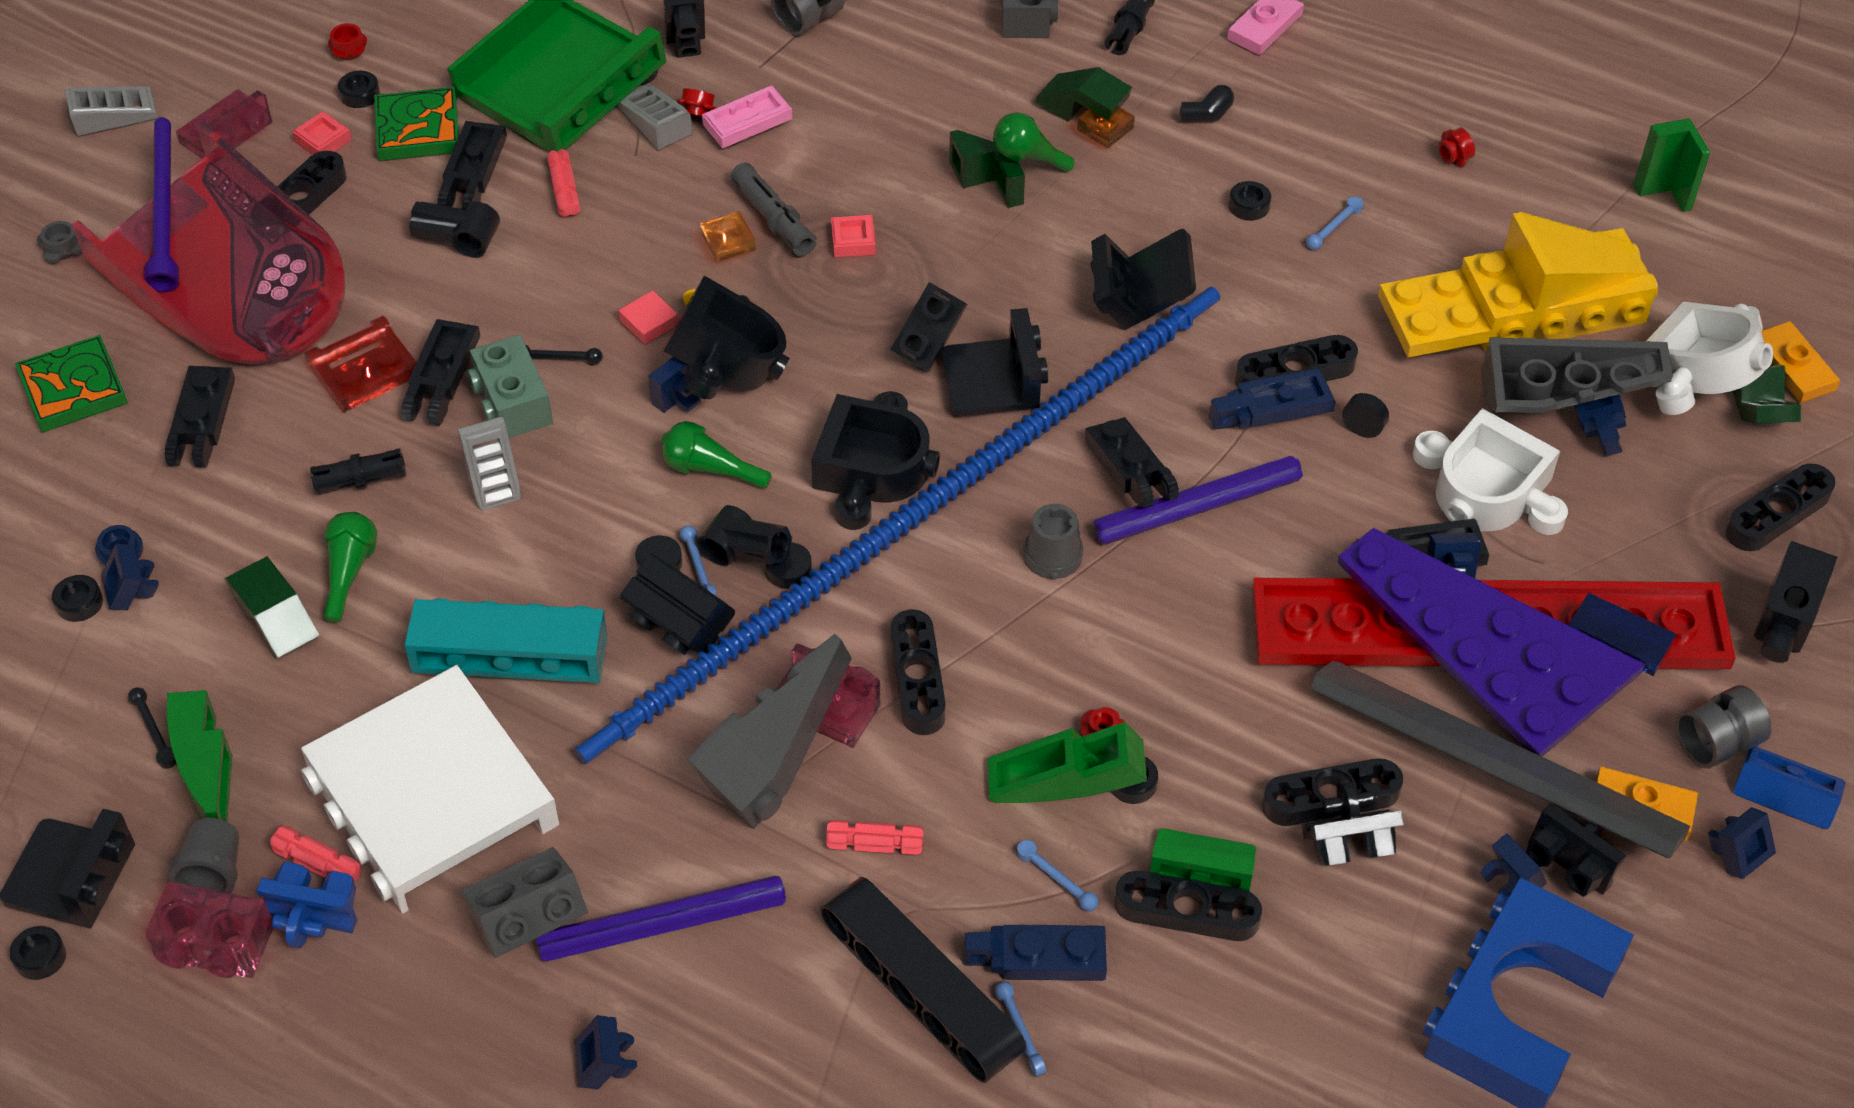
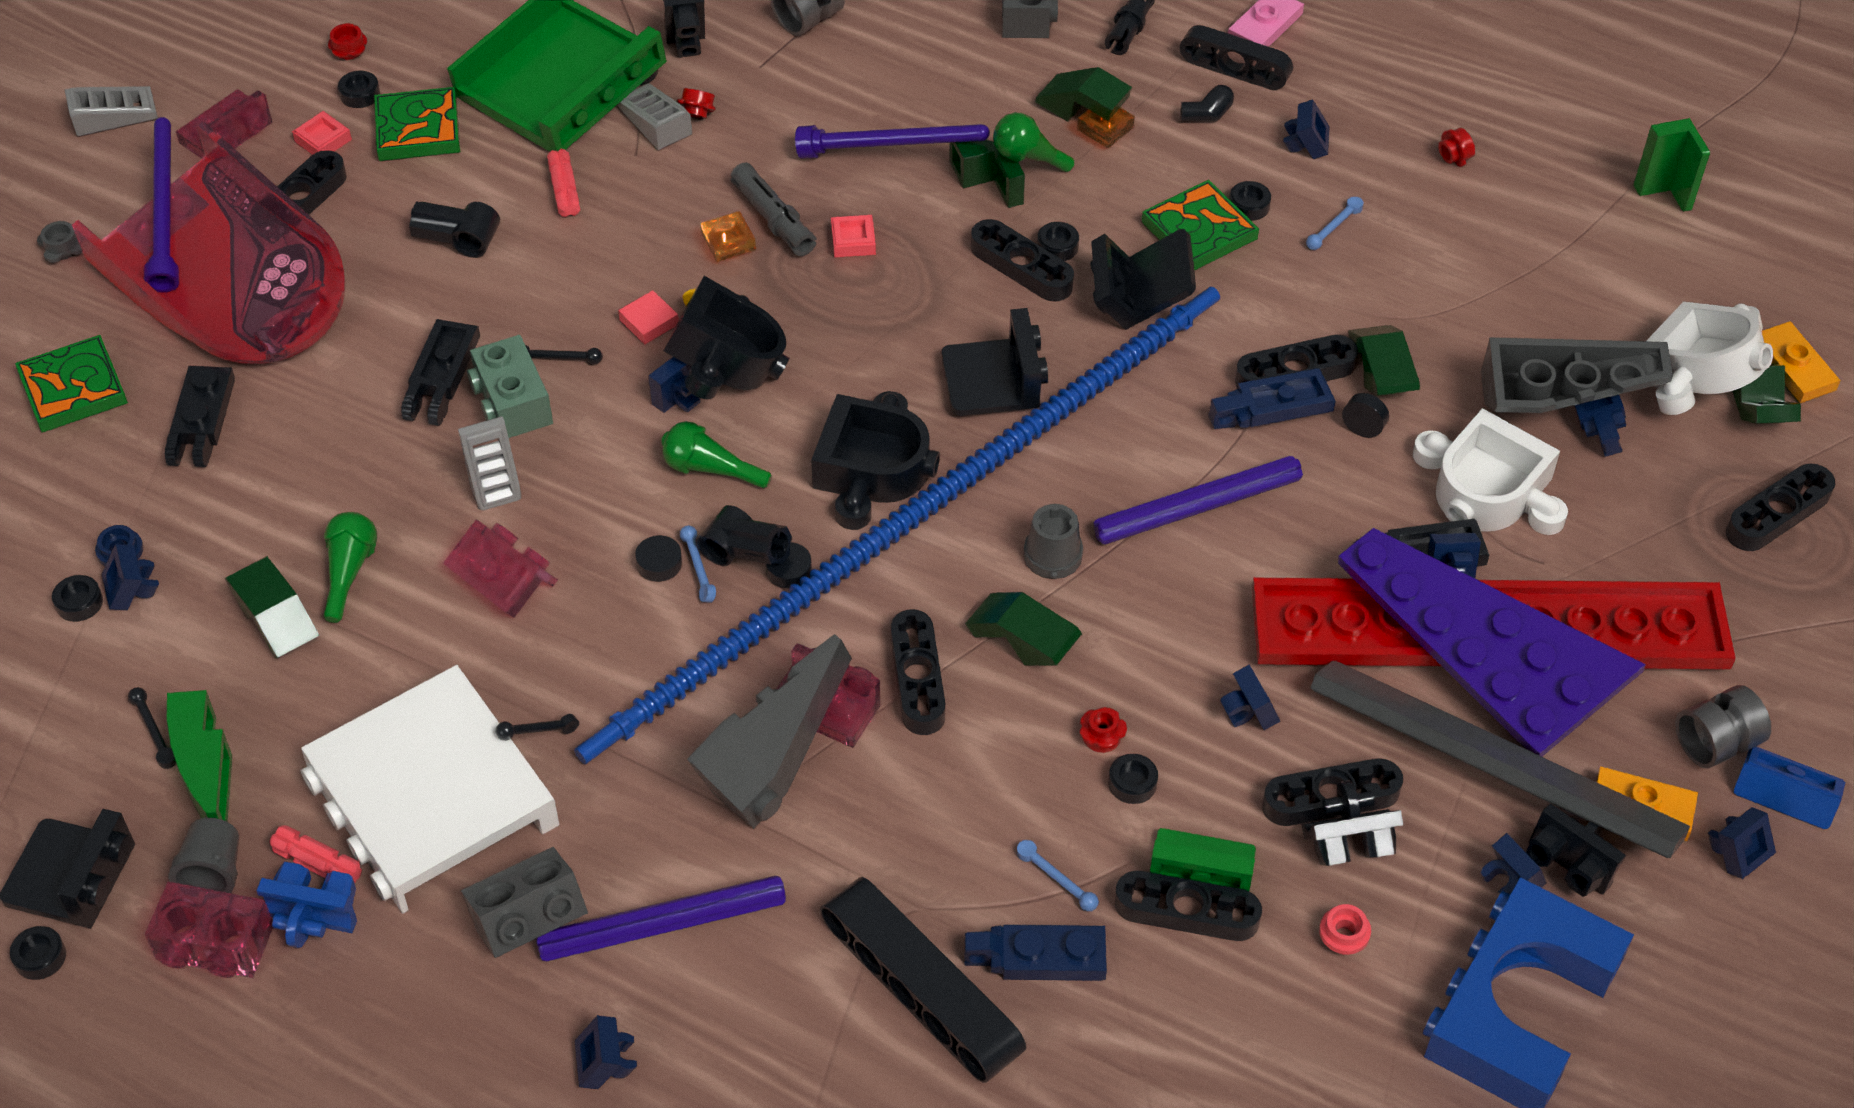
clear red plate [304,315,417,413] -> none
black pin [310,448,407,495] -> none
teal brick [404,598,608,683] -> none
black hinge [437,121,507,209] -> none
black brick [620,553,735,655] -> none
bright pink plate [702,85,793,149] -> none
coral axle [826,820,924,855] -> none
black hips [890,282,968,372] -> none
green slope [988,722,1147,803] -> none
medium blue hinge [994,981,1046,1077] -> none
black hinge [1085,417,1180,509] -> none
yellow wedge [1378,212,1658,358] -> none
clear blue tile [1568,593,1676,676] -> none
black torso [1754,541,1838,663] -> none
none -> clear pink bracket [443,519,558,618]
none -> black hinge [495,714,579,741]
none -> dark purple piece [795,124,990,159]
none -> dark green slope [965,592,1082,666]
none -> black beam [971,219,1074,302]
none -> black tile [1037,222,1079,261]
none -> tile [1141,179,1259,271]
none -> black beam [1179,25,1294,90]
none -> dark blue tile [1220,664,1281,730]
none -> dark blue tile [1283,99,1330,159]
none -> coral plate [1319,904,1371,955]
none -> dark green slope [1348,325,1420,396]

